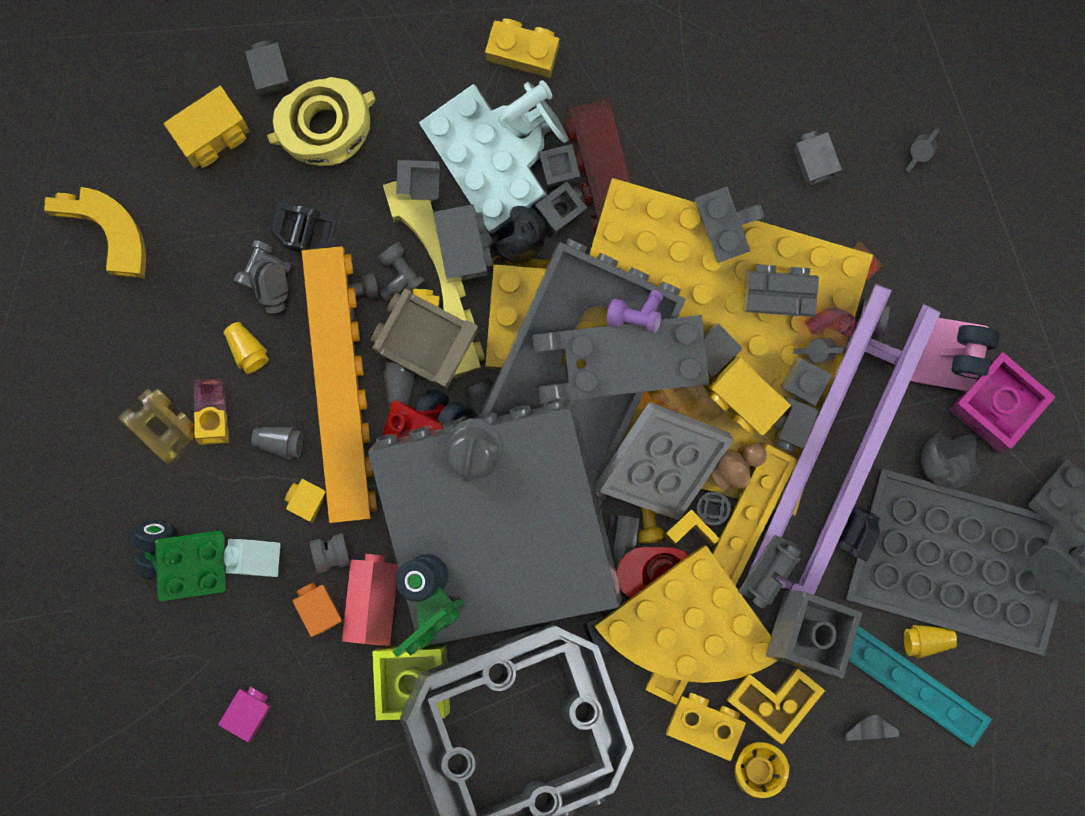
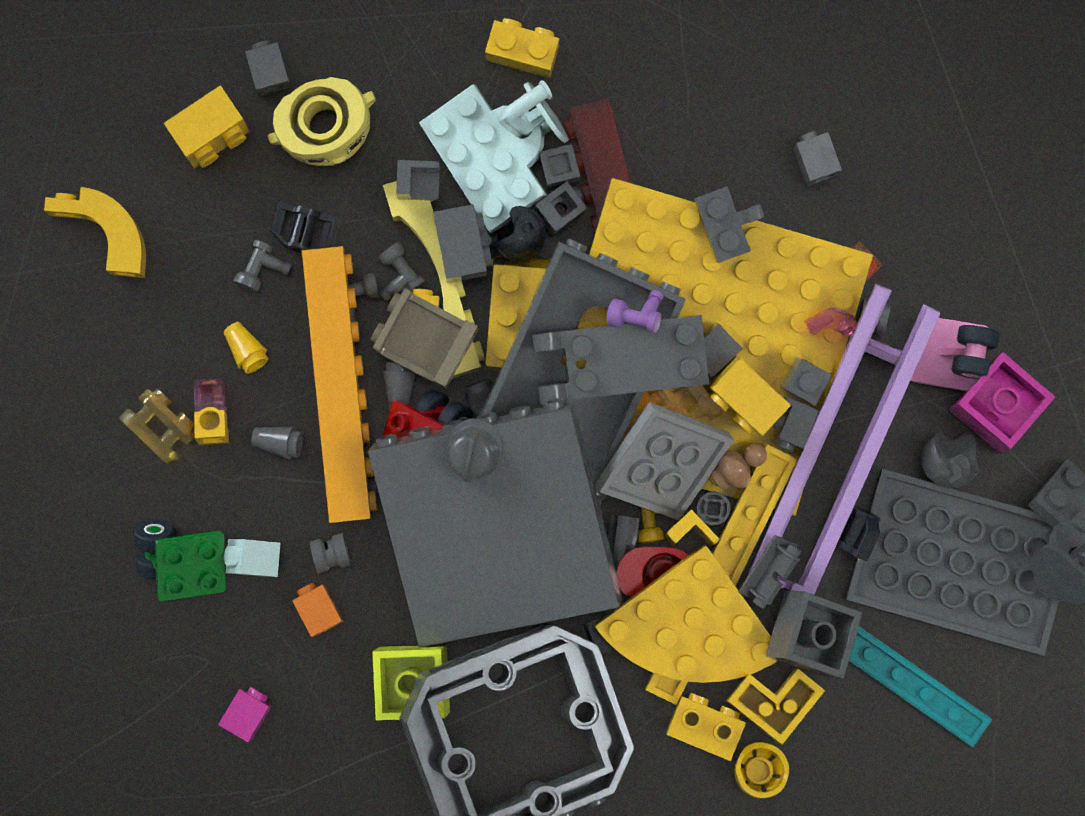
dark grey arm [251,260,289,313] -> none
yellow plate [284,479,327,523] -> none
coral brick [342,554,398,646] -> none
plate [393,554,465,657] -> none
dark grey brick [743,264,819,317] -> none
dark grey piece [793,337,846,363] -> none
dark grey piece [845,715,899,741] -> none
yellow cone [904,625,957,659] -> none
dark grey piece [905,127,940,173] -> none

